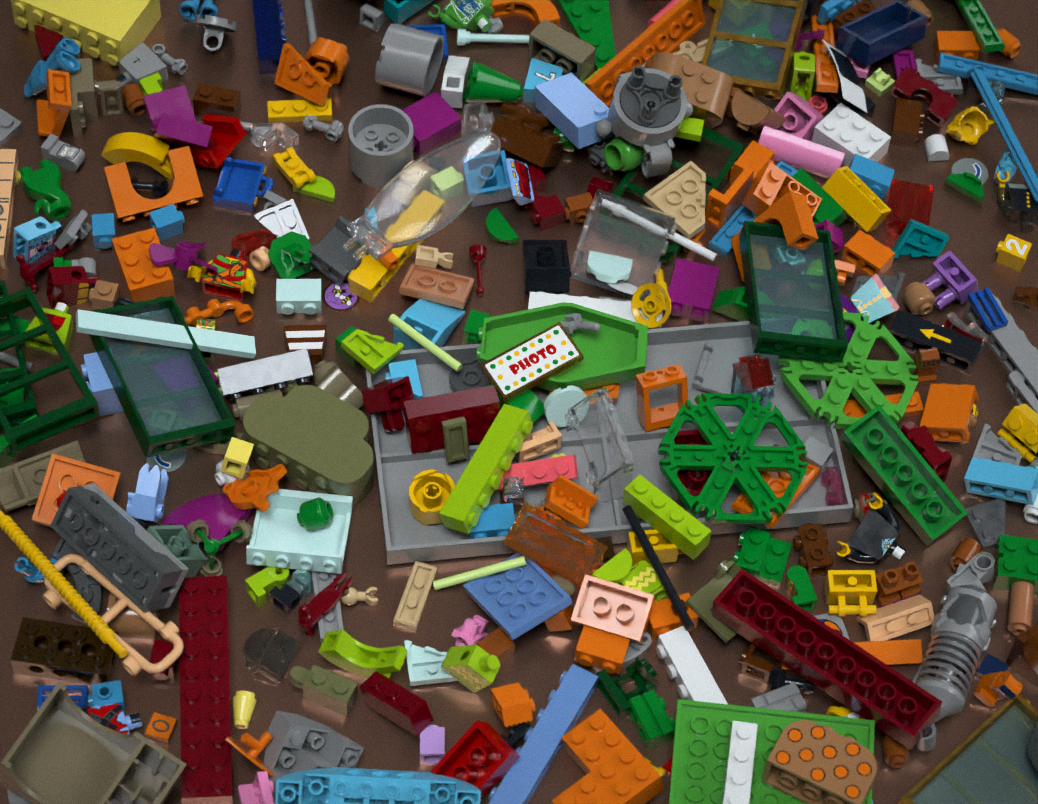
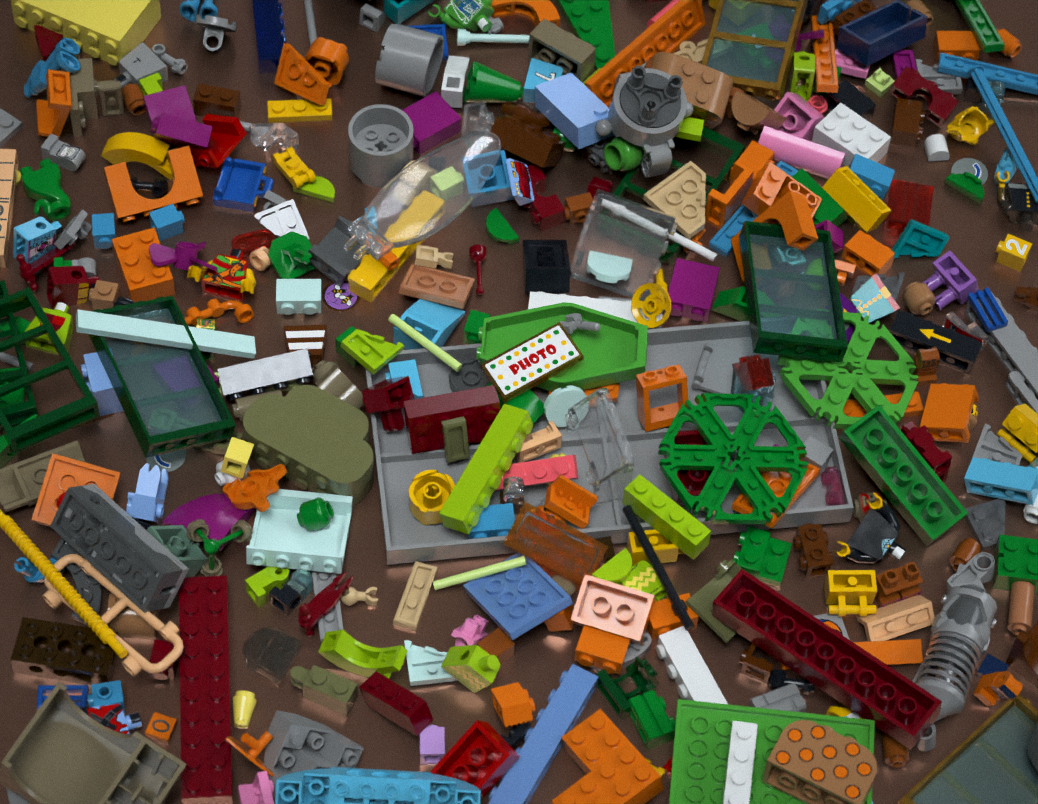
light grey bar [303,115,344,142] -> none
white sticker [607,280,643,295] -> none
green leg [785,565,818,612] -> none
sticker [822,40,867,113] -> none

